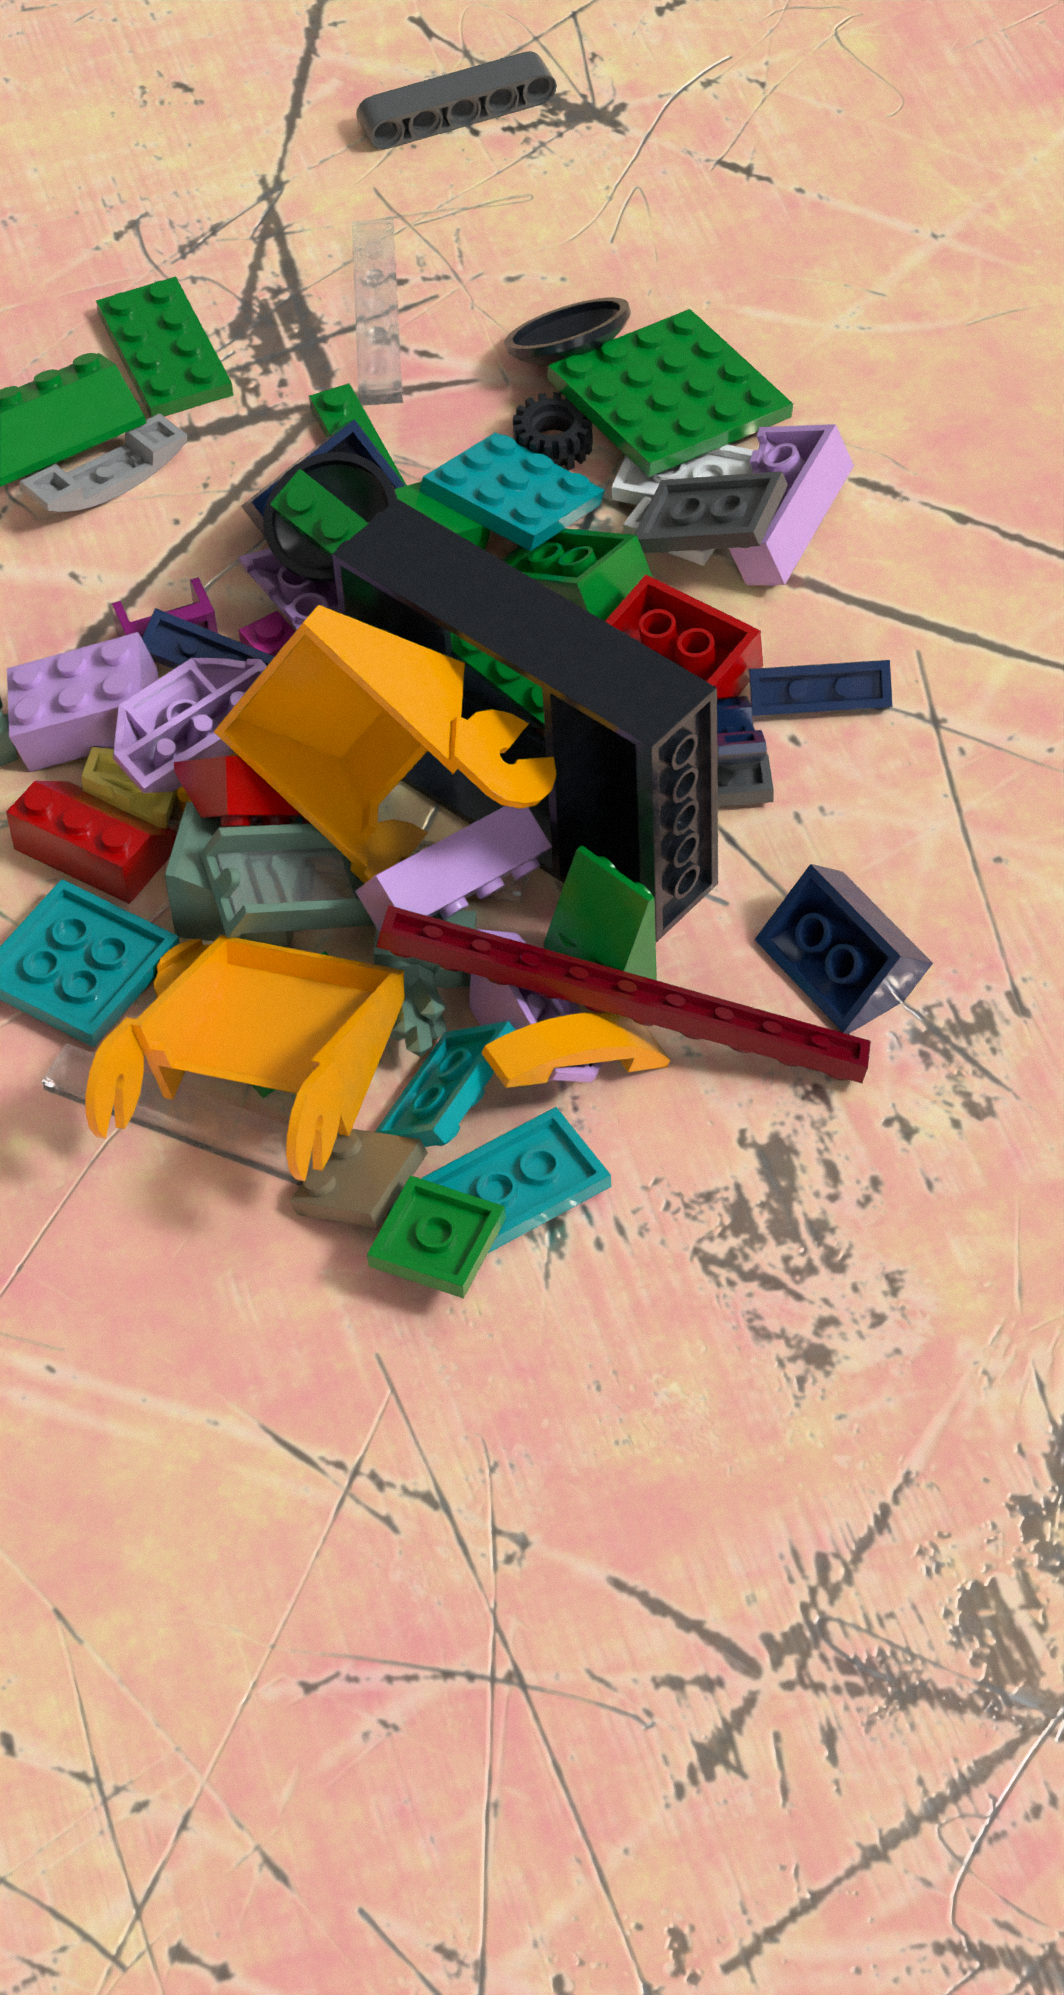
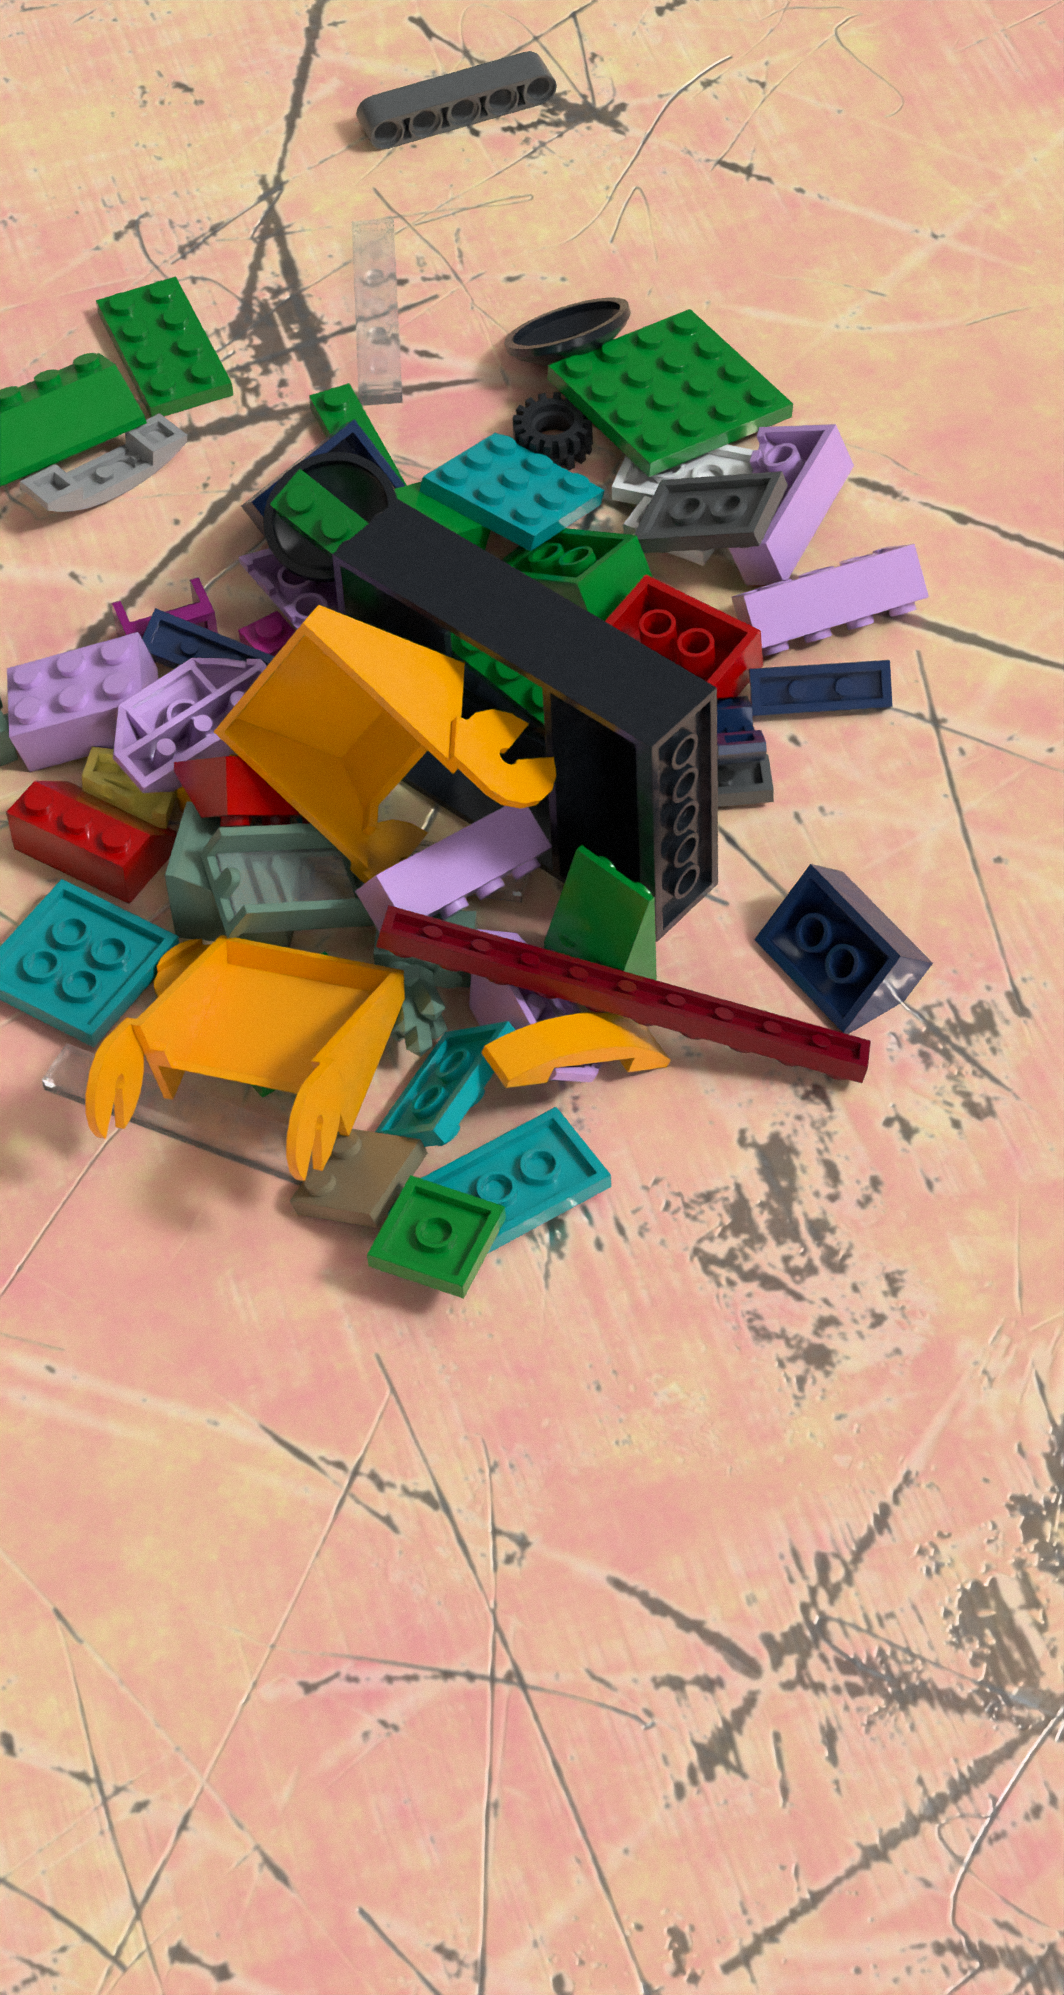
none -> lavender wedge [731,544,929,656]

